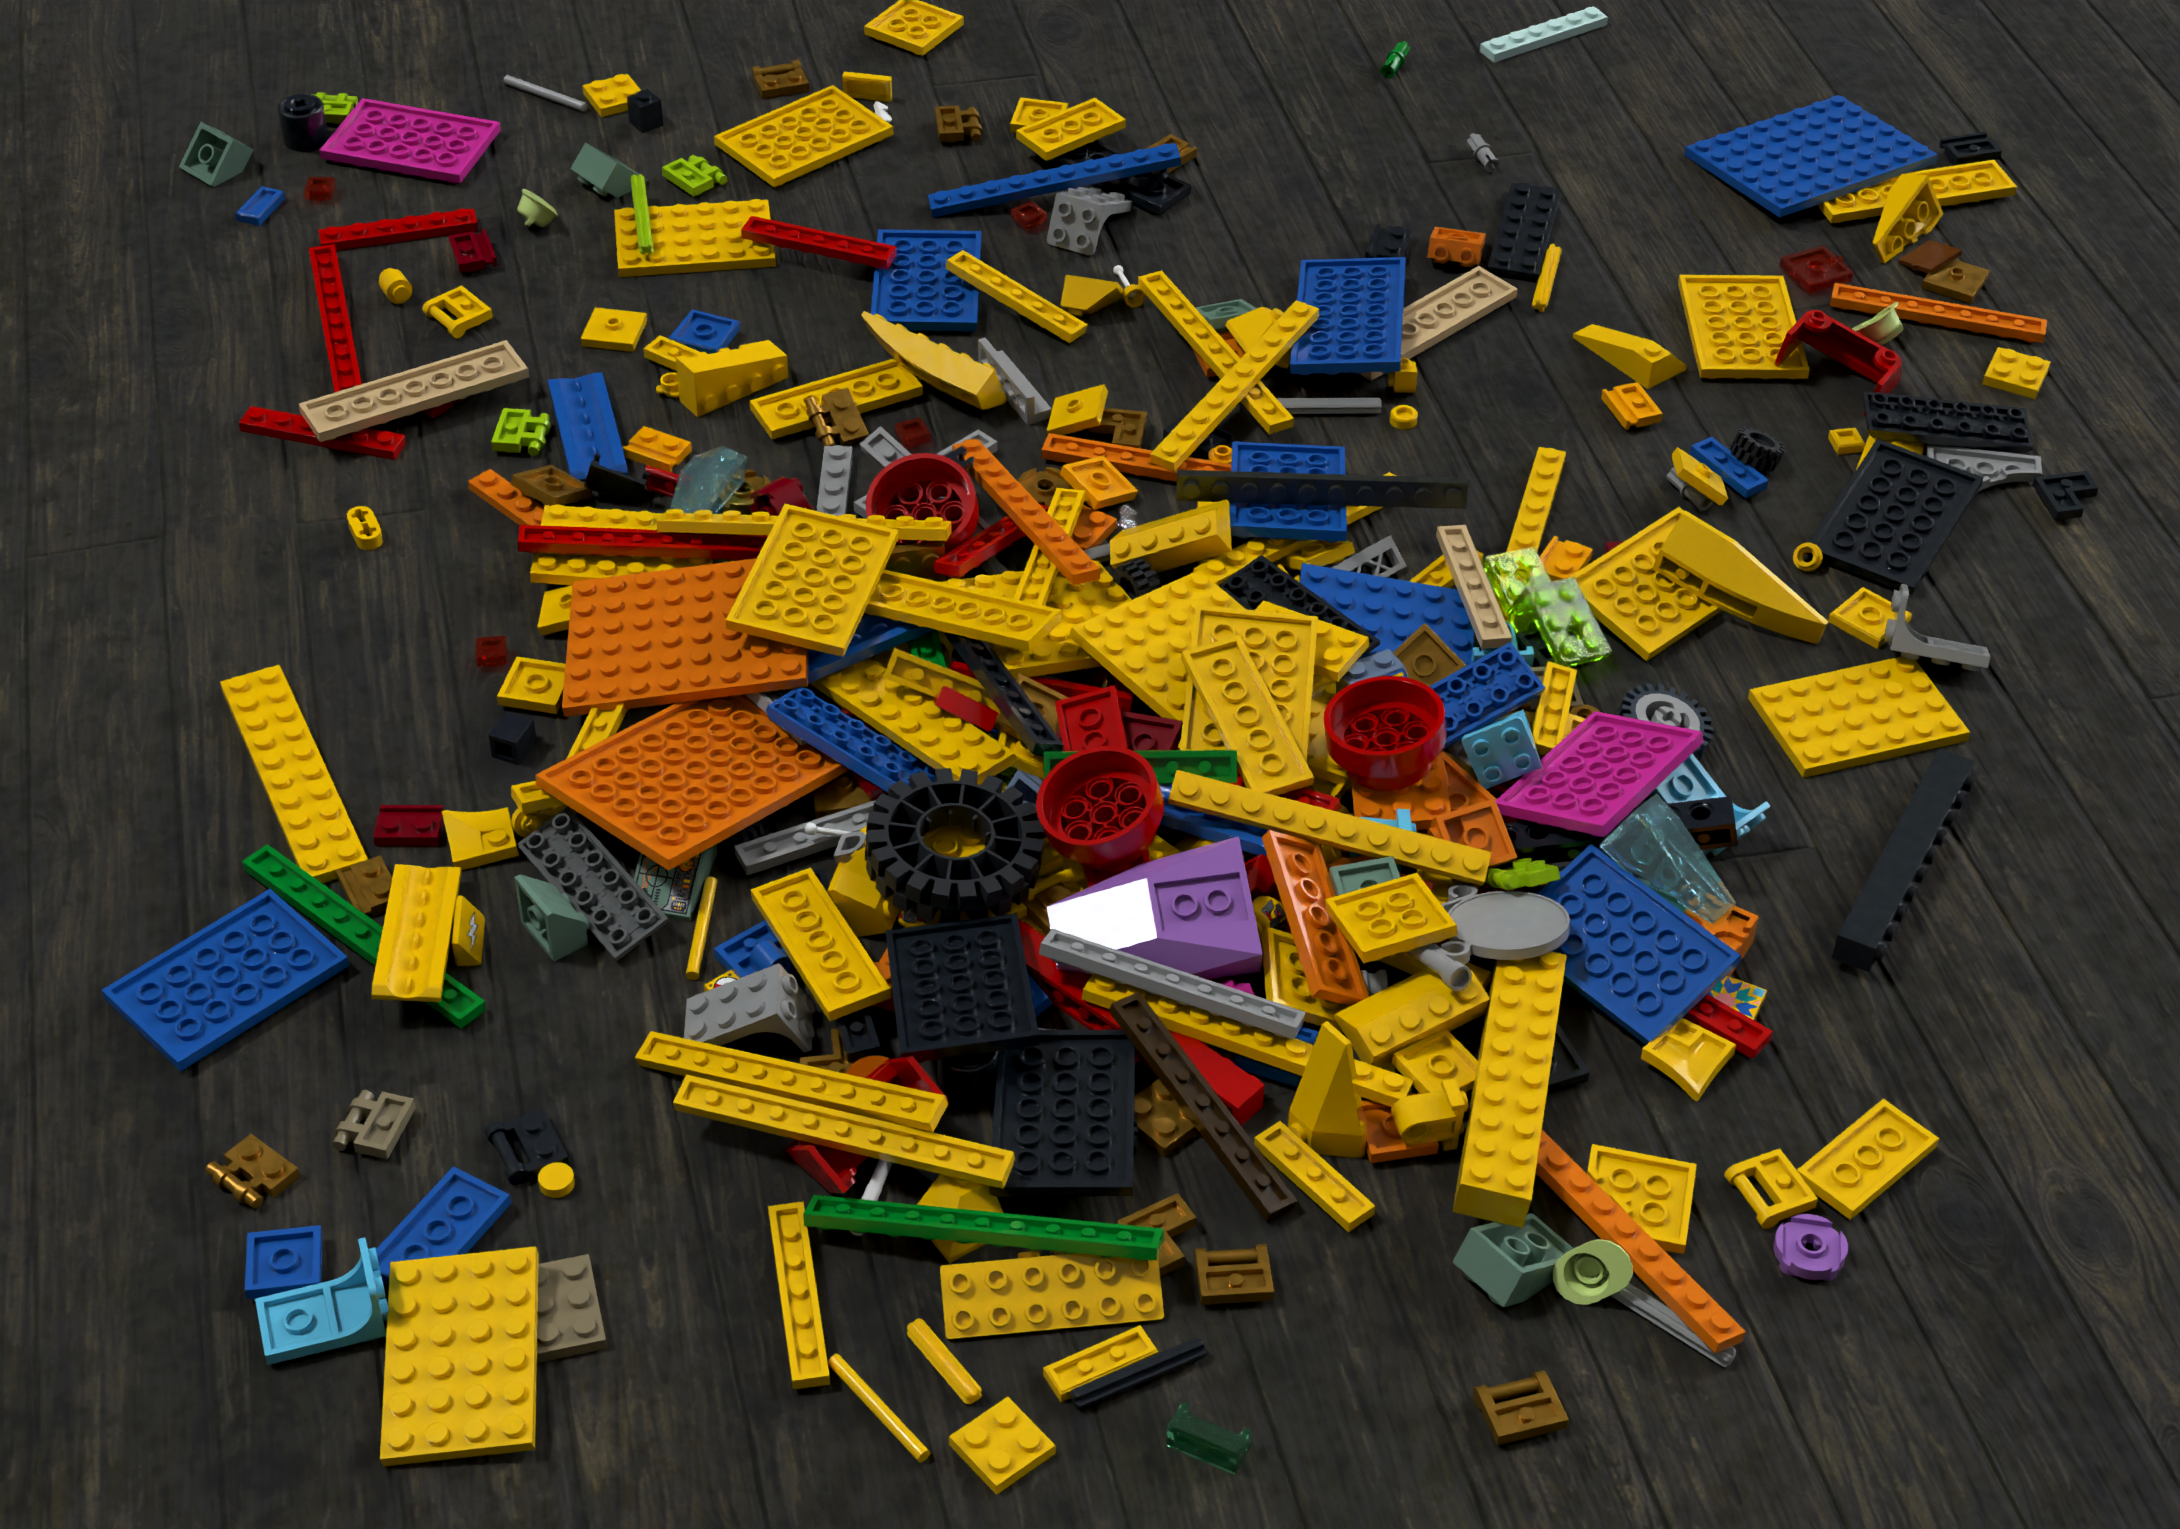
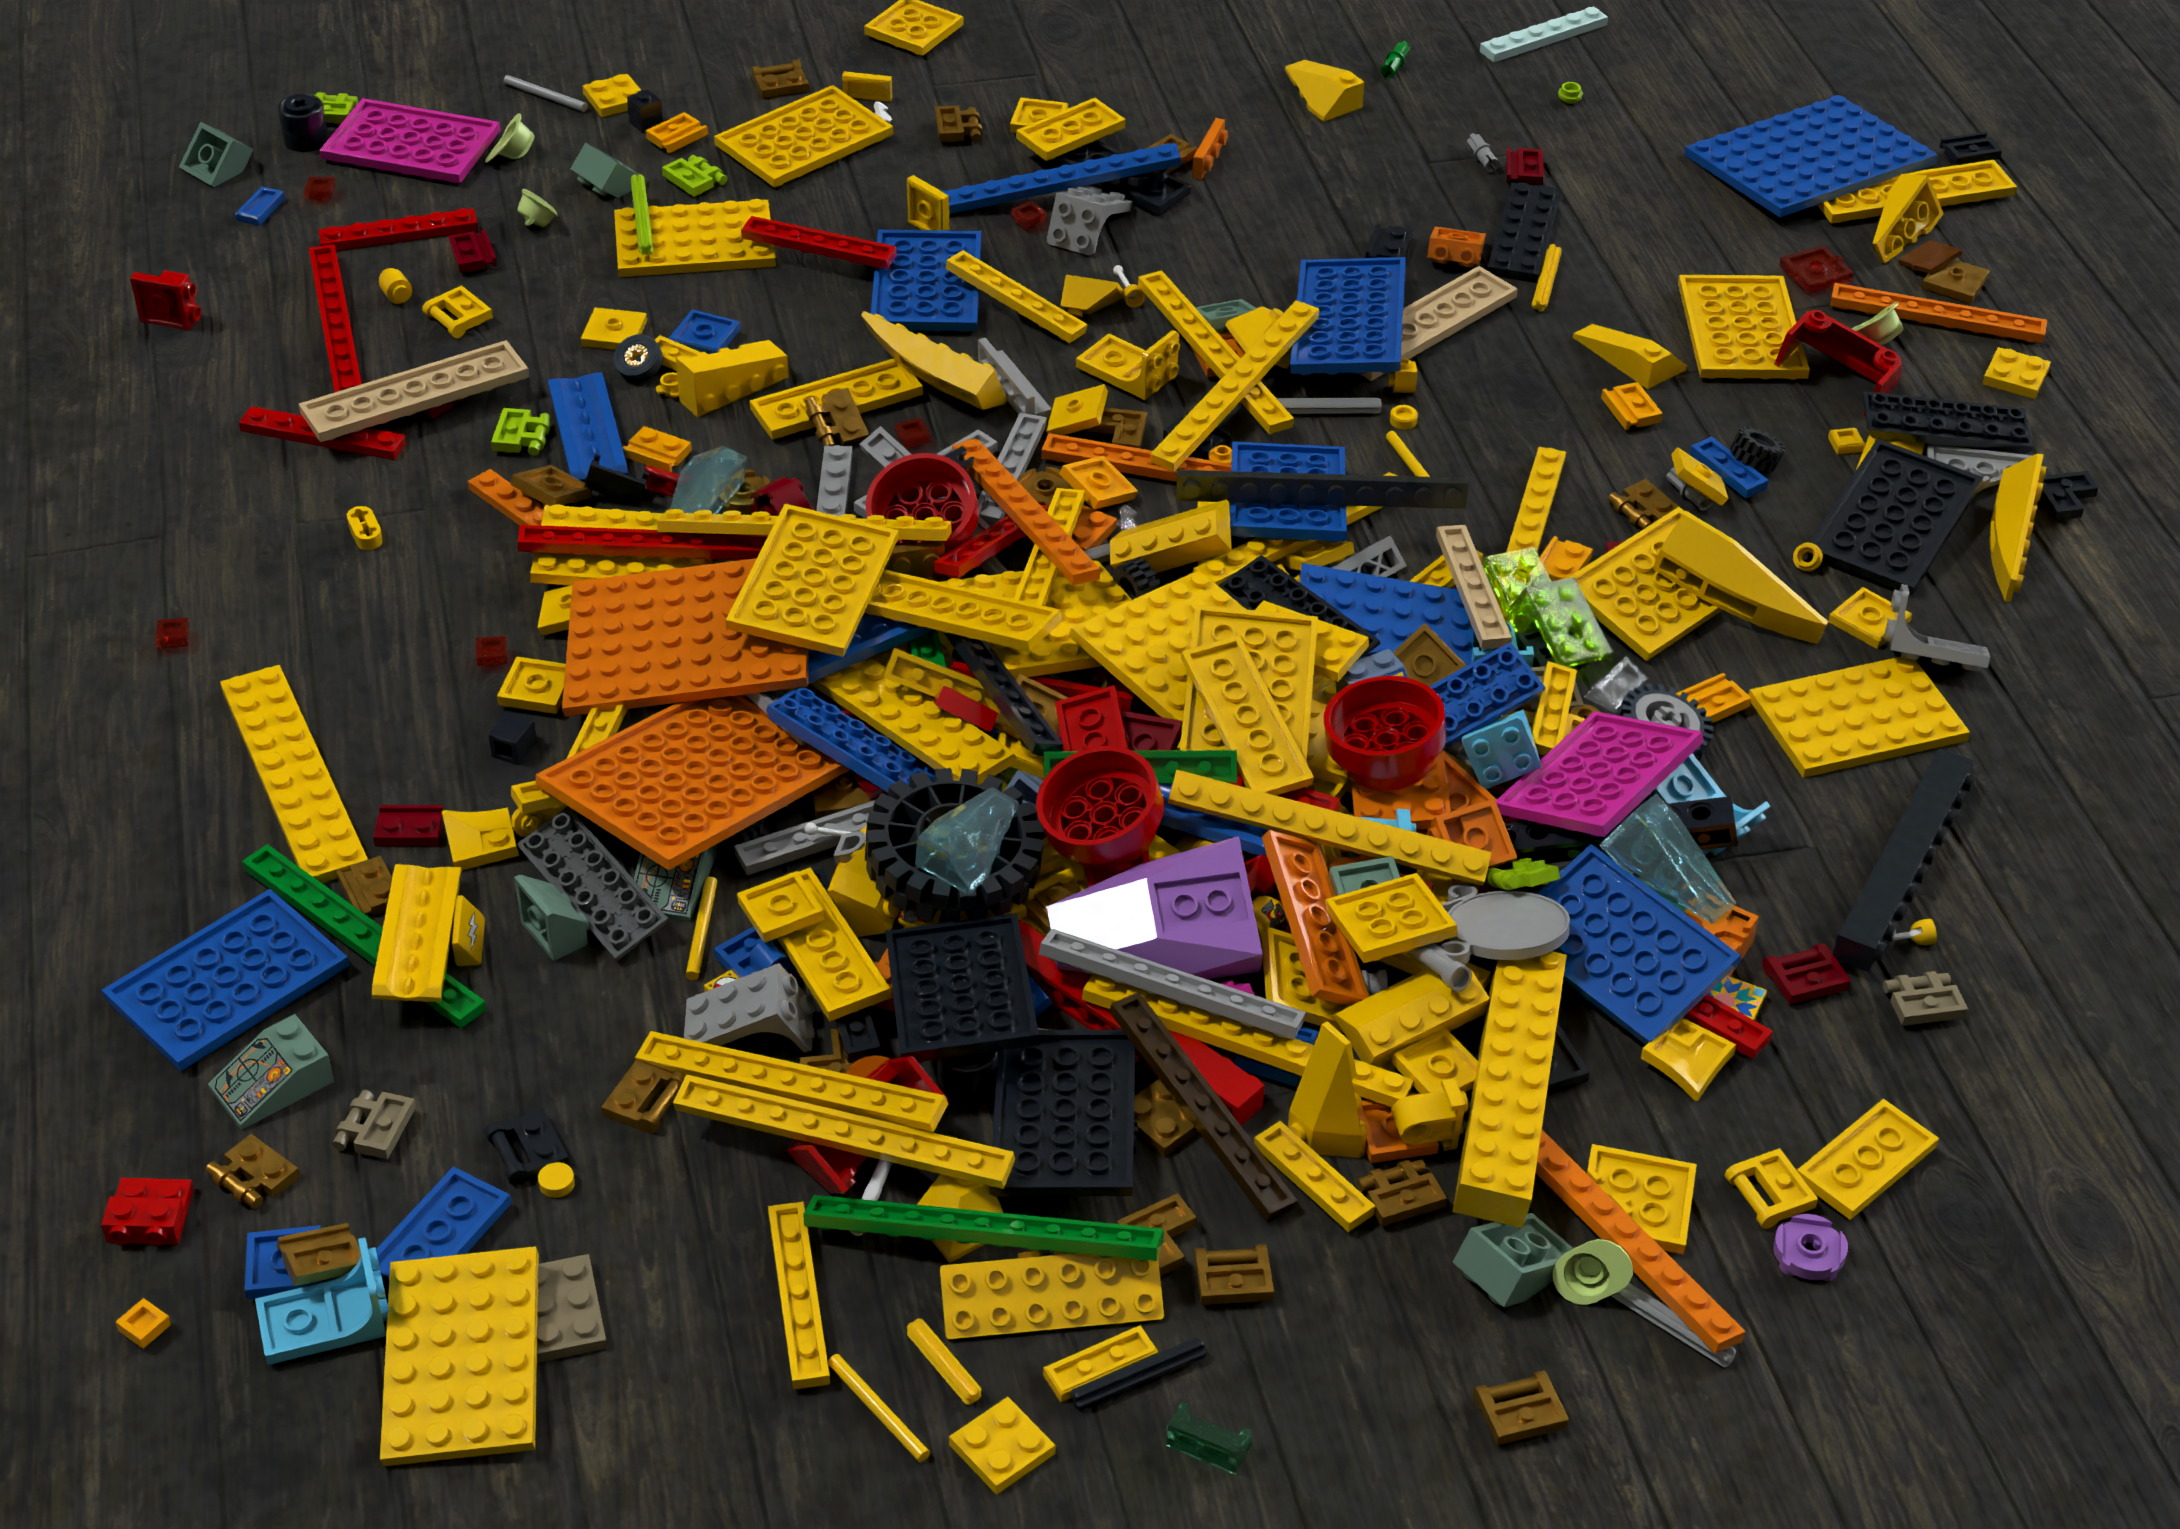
none -> red plate [101,1178,194,1246]
none -> light orange plate [115,1298,171,1349]
none -> red plate [130,270,201,330]
none -> clear red plate [155,618,190,649]
none -> sand green slope [208,1014,334,1130]
none -> pearl gold plate [276,1223,361,1286]
none -> yellowish green piece [485,114,534,163]
none -> pearl gold plate [601,1060,686,1134]
none -> black bush [613,334,663,382]
none -> light orange plate [646,112,708,153]
none -> yellow plate [737,871,825,943]
none -> yellow tile [907,175,950,231]
none -> clear light blue wedge [915,787,1018,895]
none -> light grey plate [978,413,1047,526]
none -> yellow bracket [1076,330,1180,400]
none -> orange plate [1192,118,1228,180]
none -> yellow wedge [1285,60,1365,122]
none -> pearl gold plate [1357,1159,1447,1226]
none -> yellow bar [1386,431,1430,477]
none -> dark red plate [1506,147,1544,186]
none -> lime plate [1558,82,1583,104]
none -> clear slope [1585,656,1647,712]
none -> pearl gold plate [1608,479,1682,530]
none -> light orange plate [1676,673,1752,724]
none -> dark red plate [1762,943,1851,1005]
none -> dark tan plate [1883,971,1968,1026]
none -> yellow hinge [1886,918,1937,946]
none -> yellow wedge [1990,453,2047,602]

